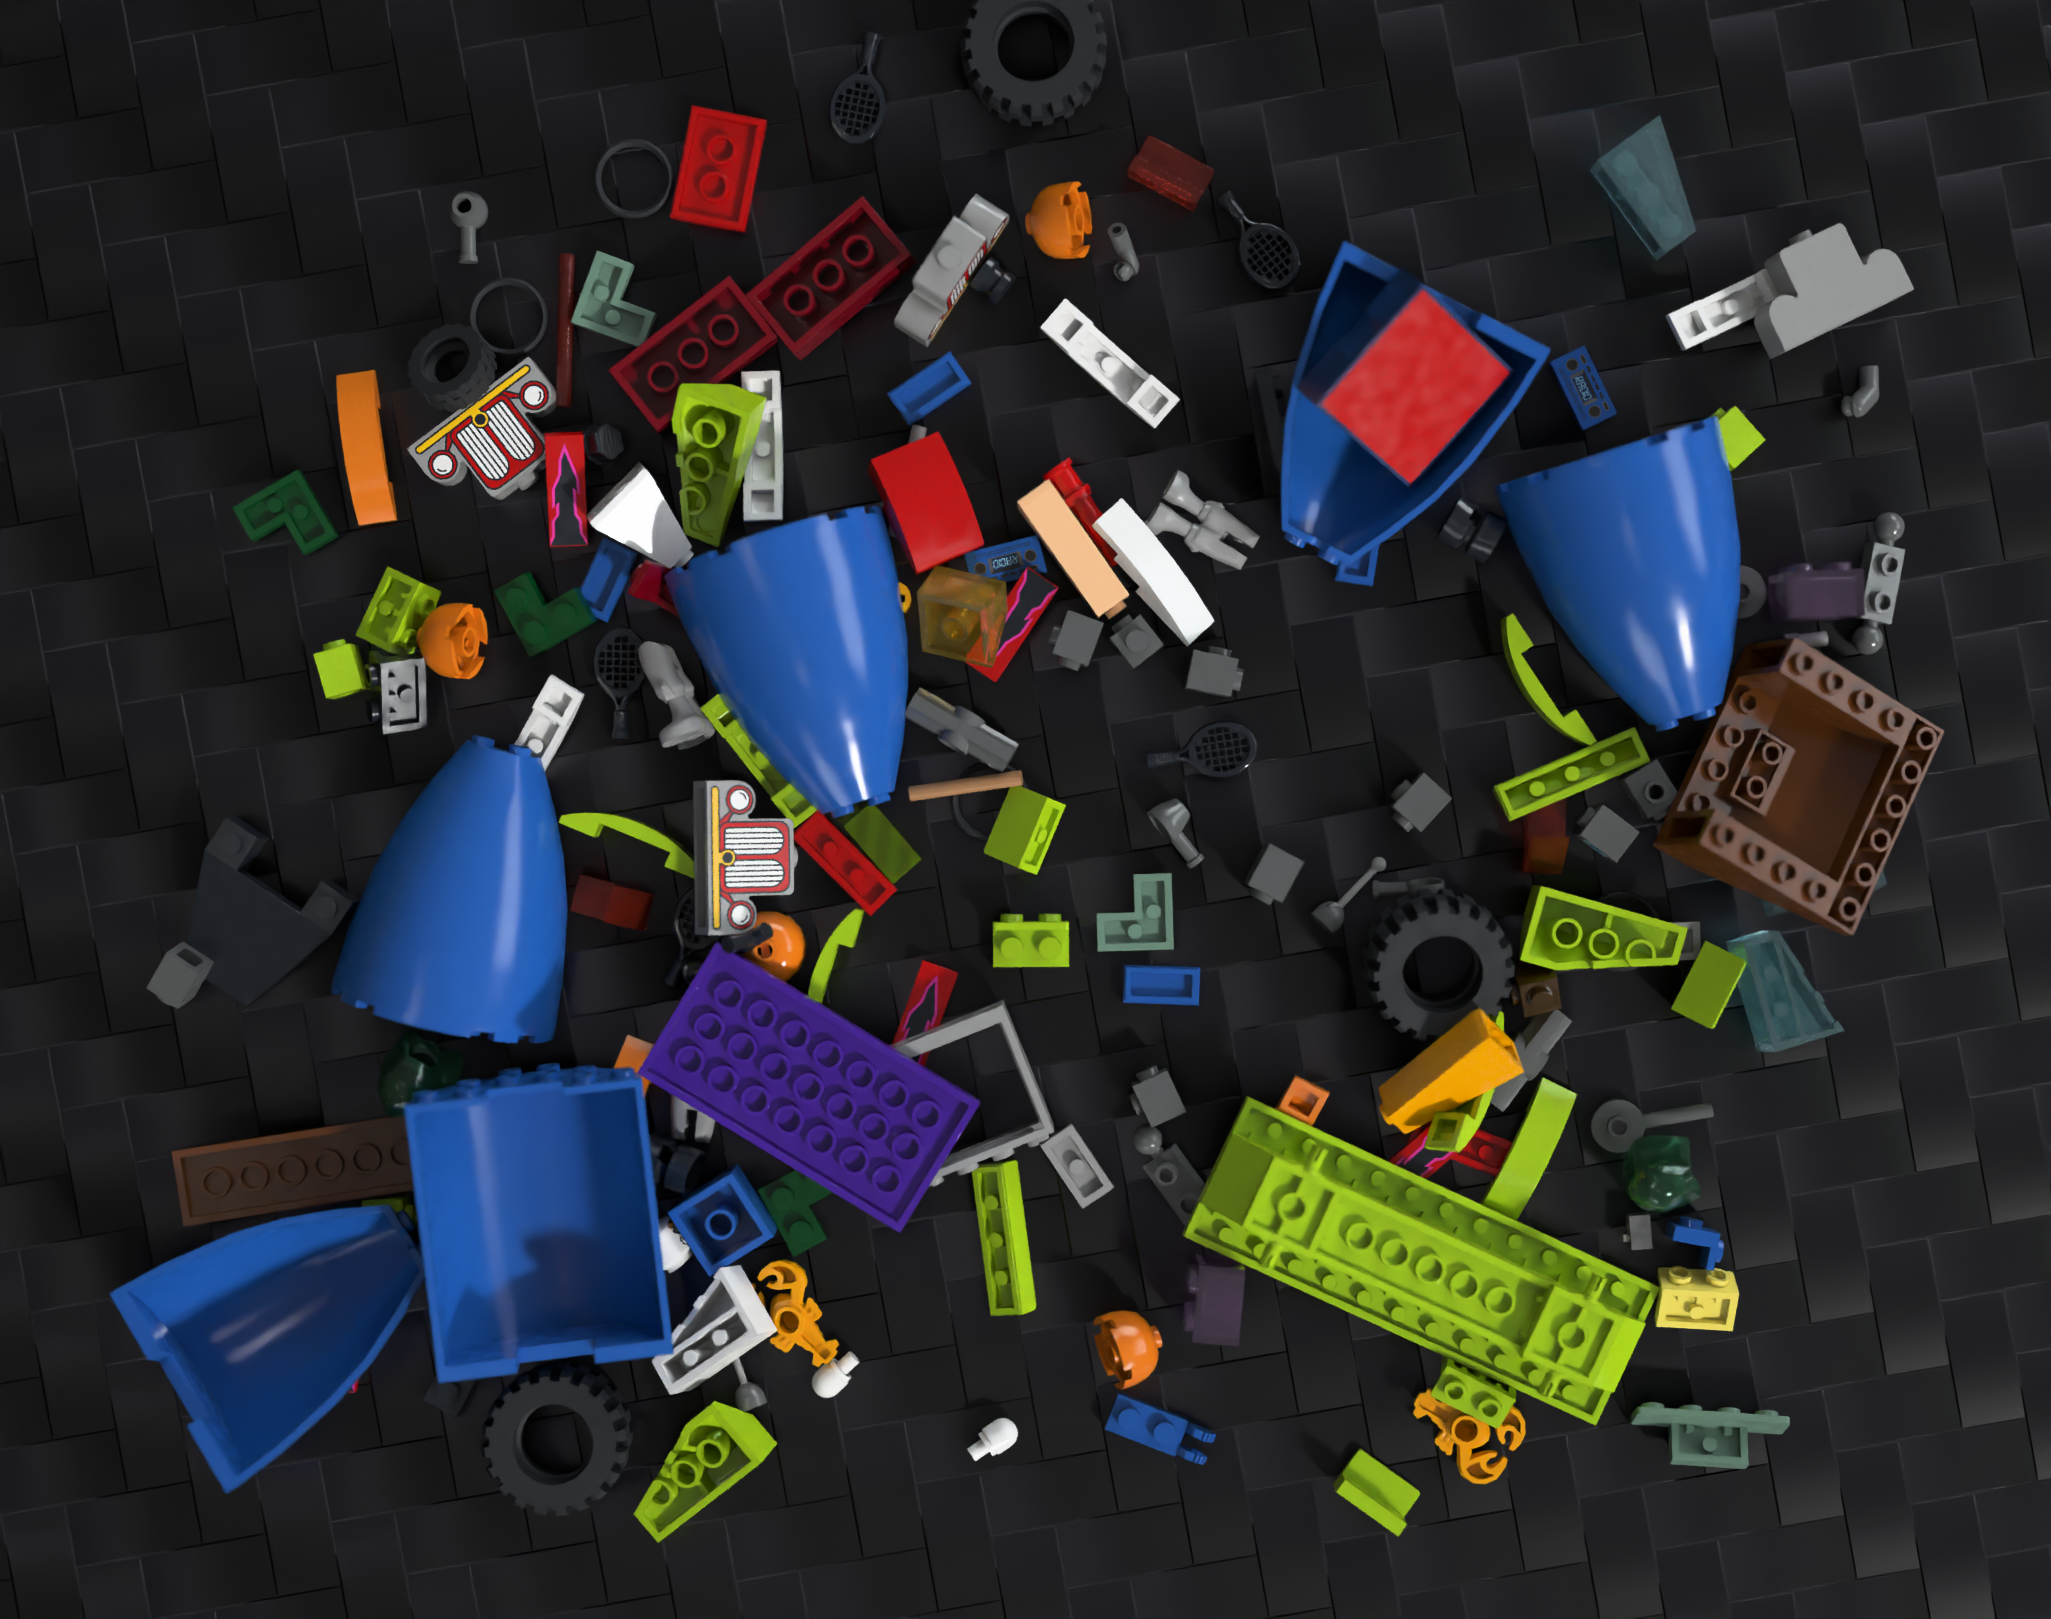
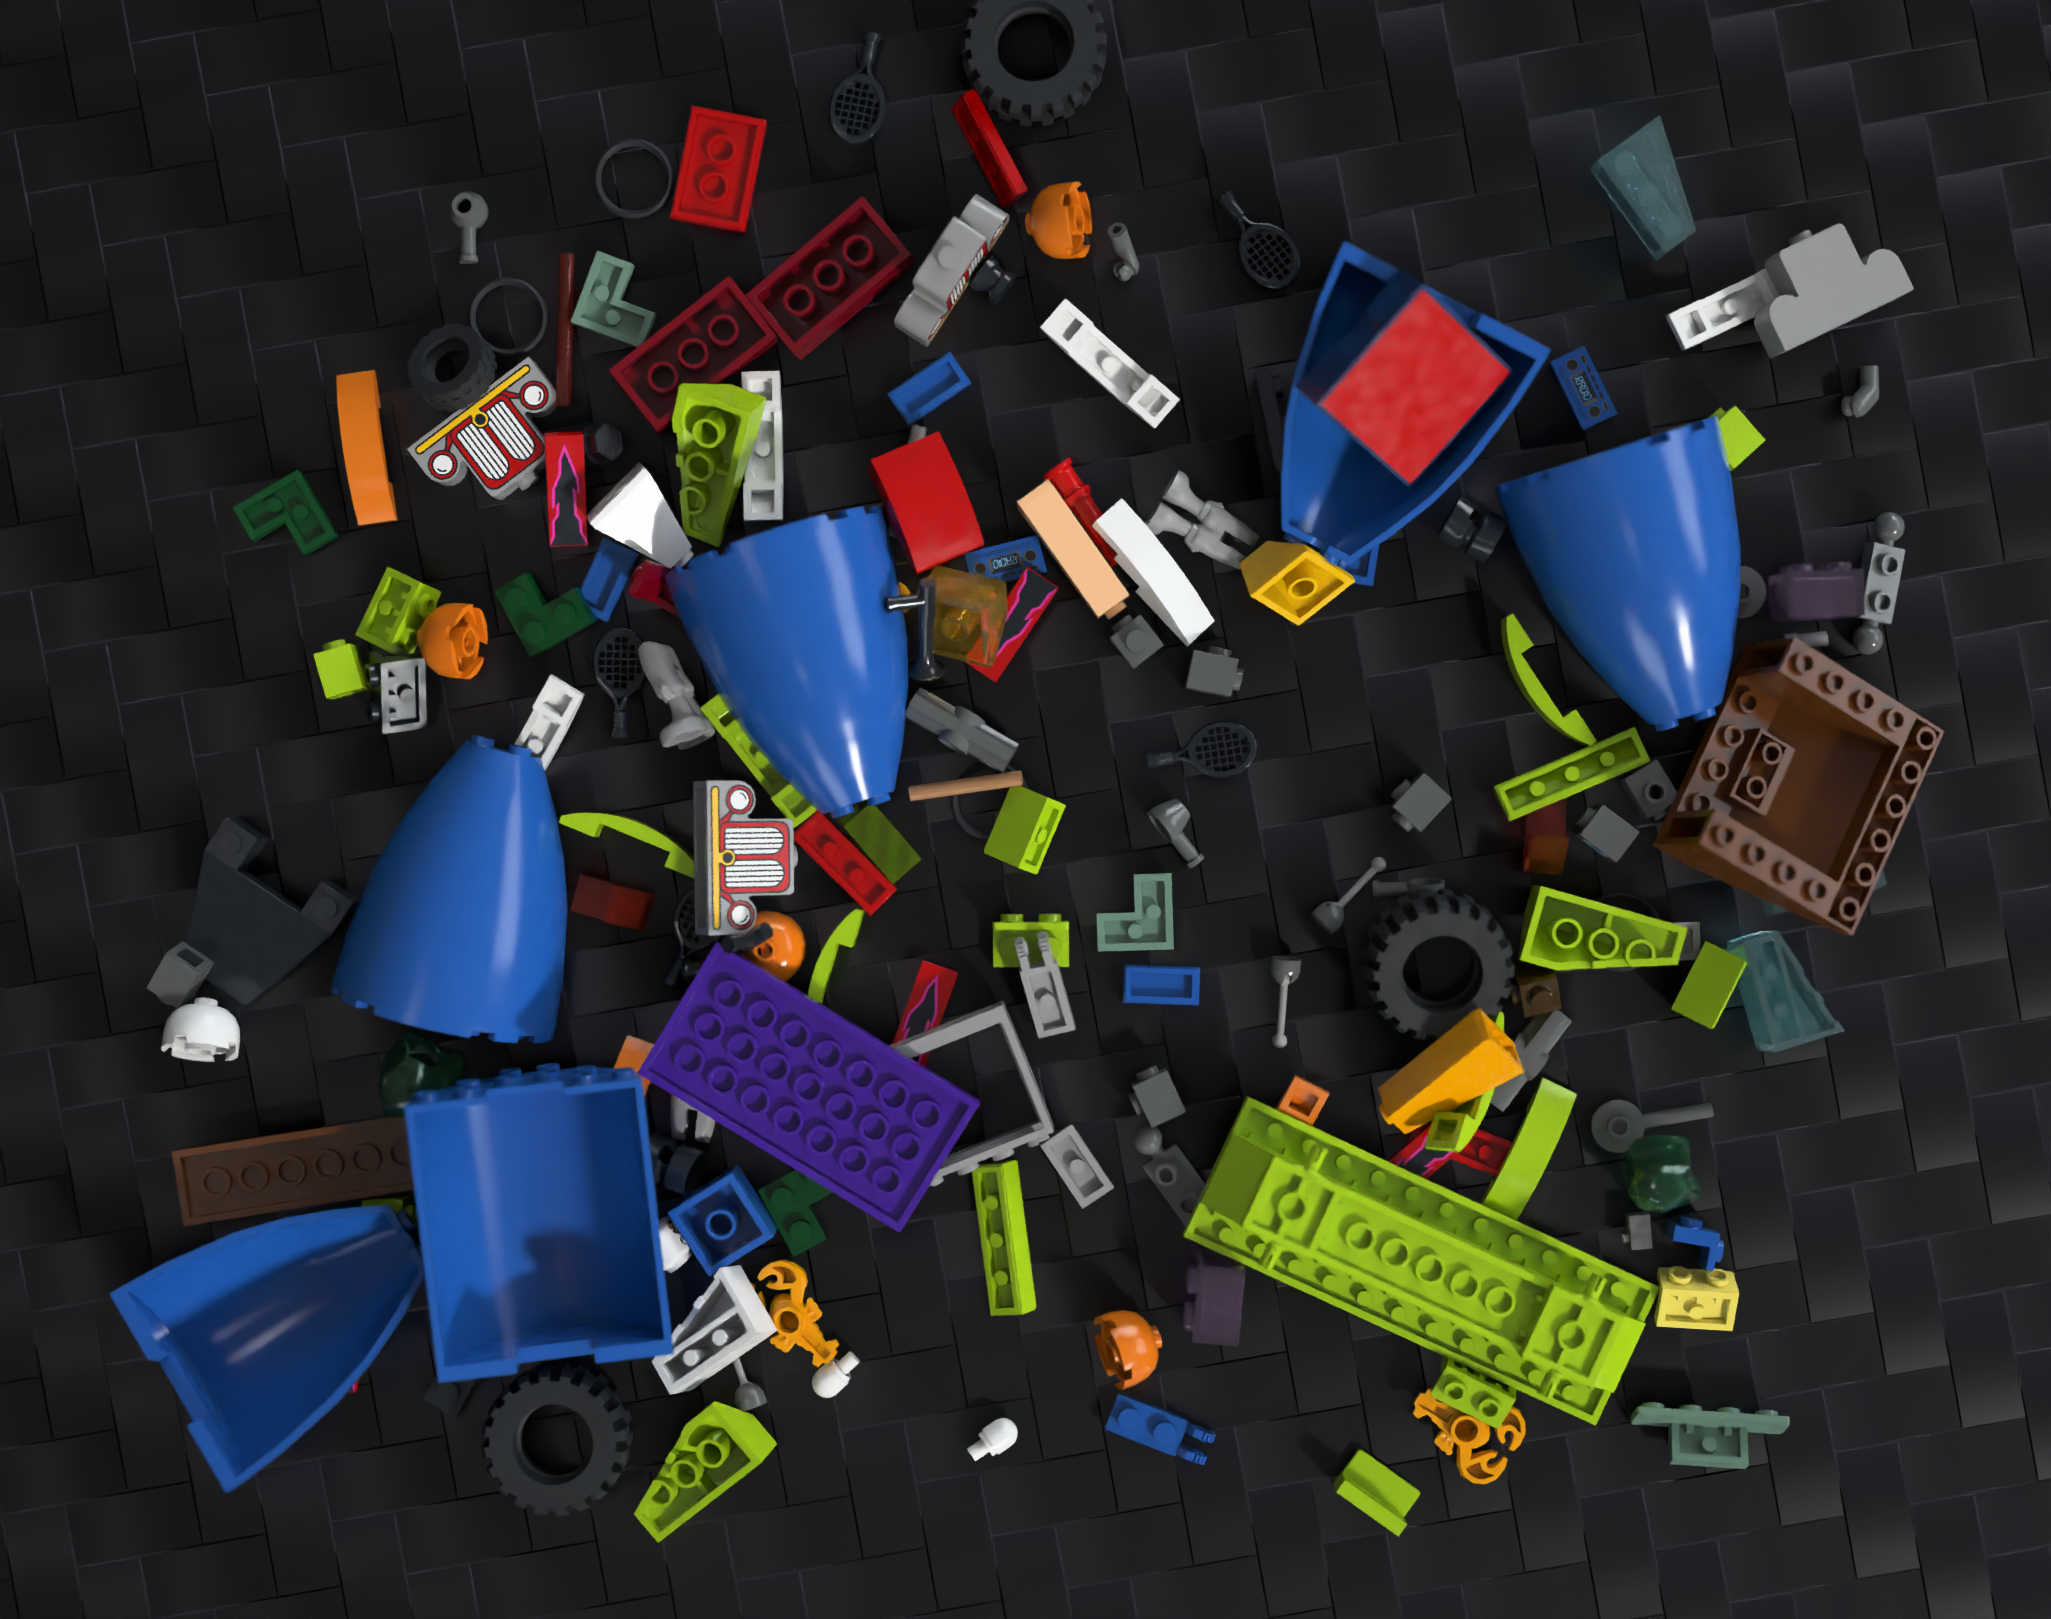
dark grey brick [1048,610,1104,671] -> none
clear red panel [1127,136,1214,212] -> none
dark grey brick [1243,843,1304,905] -> none
none -> white cylinder [161,998,240,1062]
none -> black piece [884,578,945,681]
none -> red tile [951,89,1028,208]
none -> light grey hinge [1014,931,1075,1038]
none -> yellow slope [1239,541,1355,626]
none -> hinge [1270,956,1301,1048]

